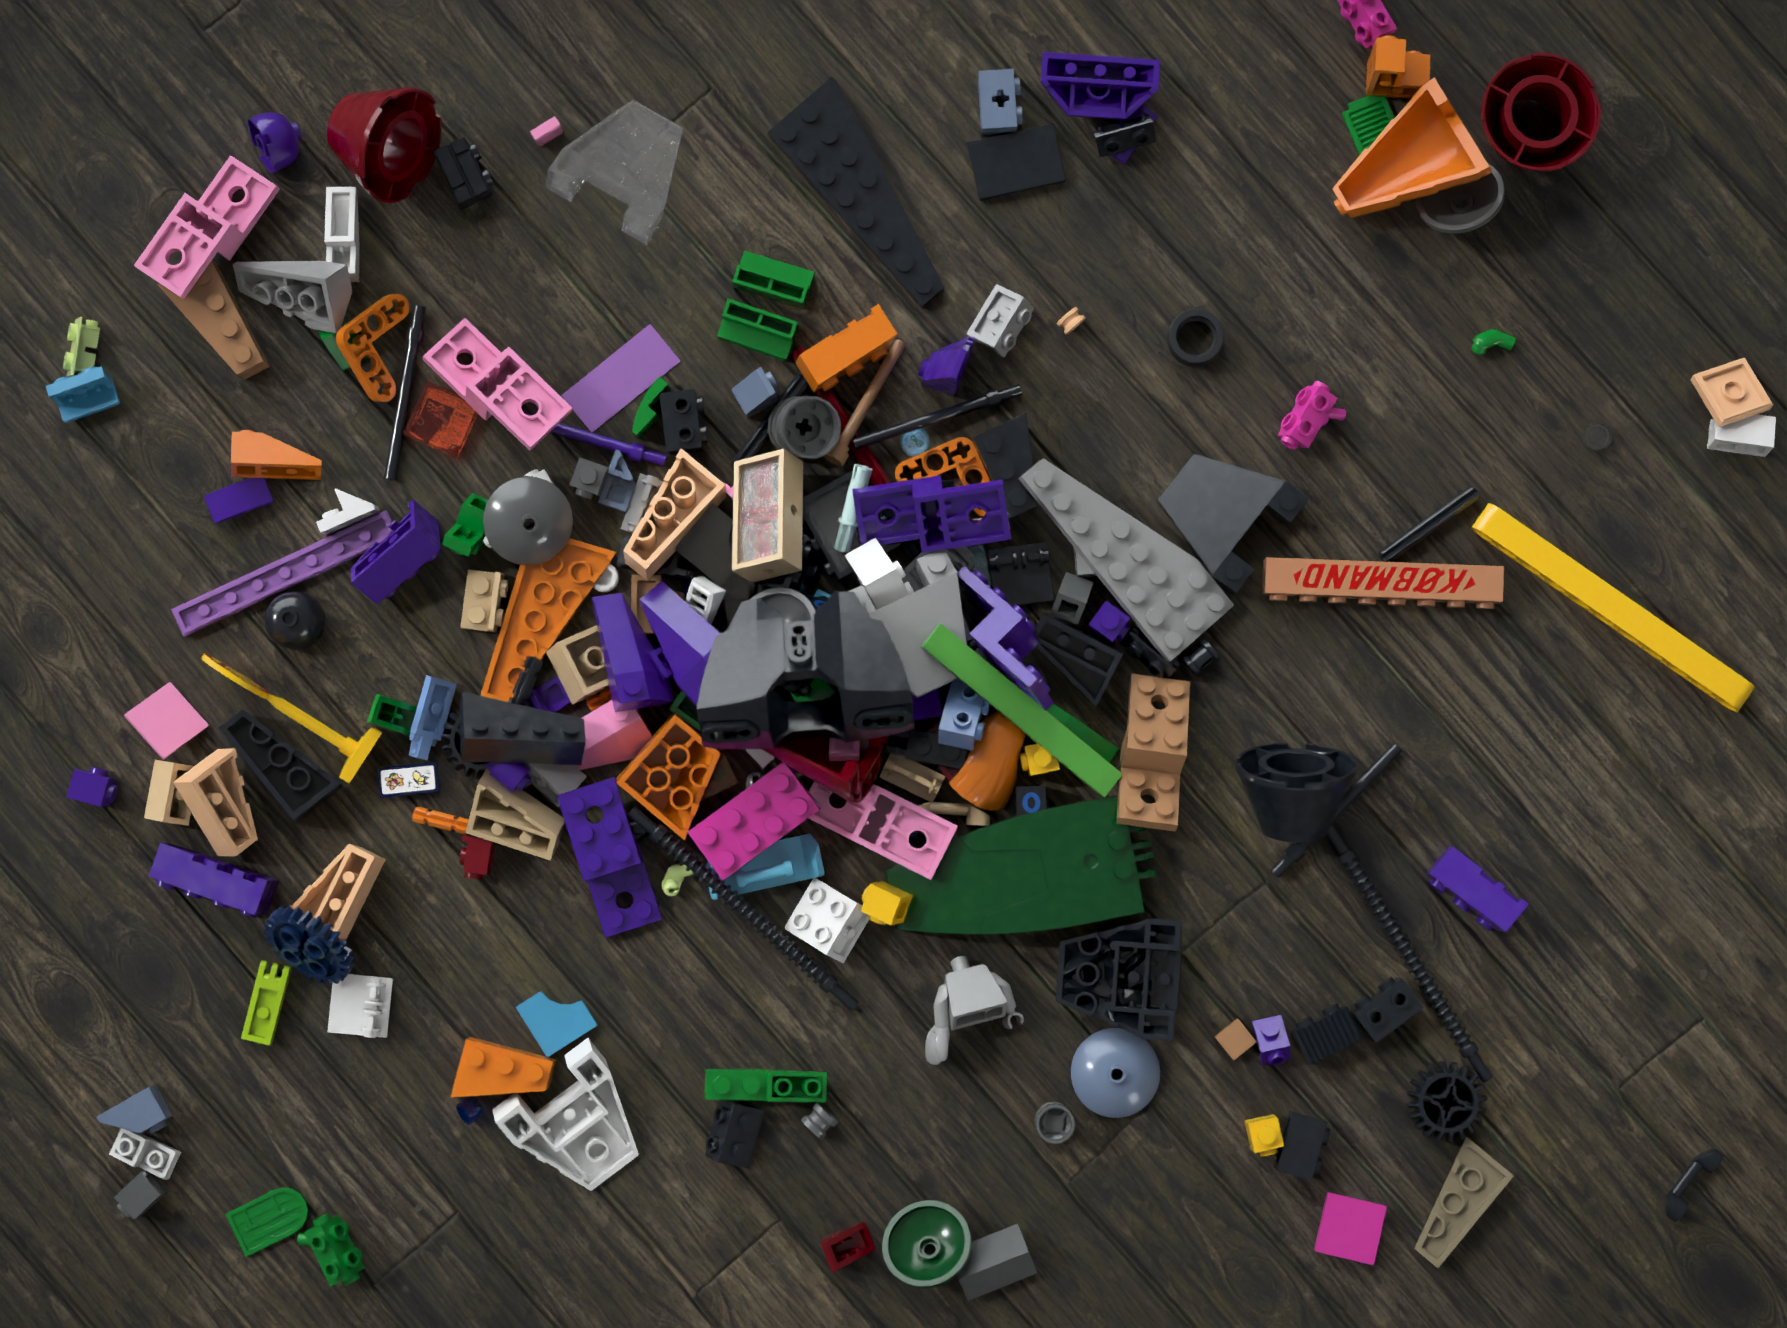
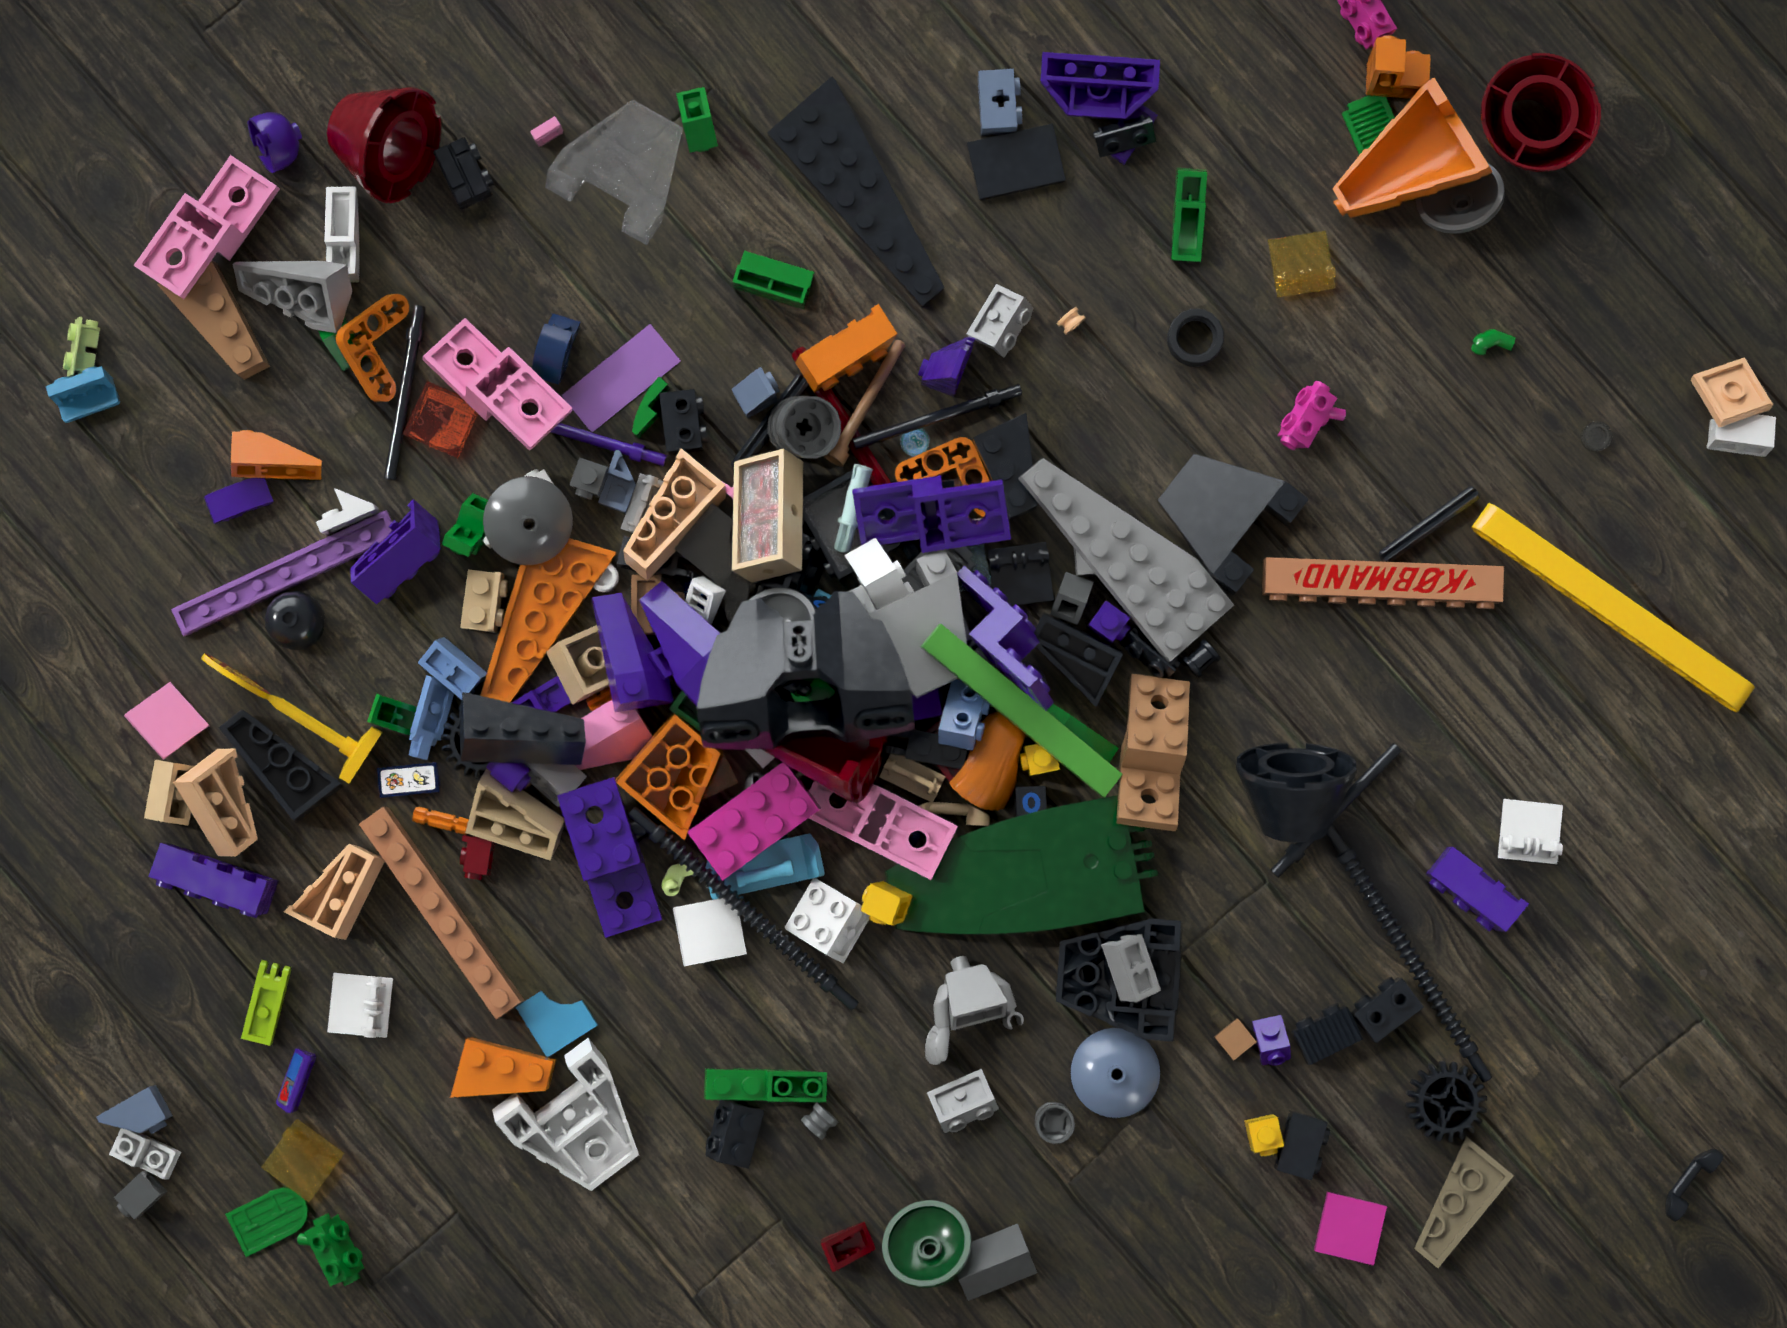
dark purple brick [66,767,117,807] -> none
dark blue gear [263,905,355,985] -> none
clear blue hinge [456,1098,482,1125] -> none
black axle [508,656,543,706] -> none
green piece [717,298,799,362] -> none
bright pink tile [829,738,860,761] -> none
none -> clear yellow hinge [261,1118,345,1202]
none -> dark purple slope [276,1048,317,1113]
none -> nougat brick [359,807,525,1019]
none -> medium blue hinge [418,637,487,699]
none -> dark blue brick [532,313,580,385]
none -> white slope [673,898,747,966]
none -> green slope [676,87,718,153]
none -> light grey bracket [927,1069,999,1133]
none -> light grey hinge [1102,934,1161,1002]
none -> green slope [1171,168,1207,262]
none -> clear yellow hinge [1268,231,1336,298]
none -> white hinge [1498,799,1563,864]

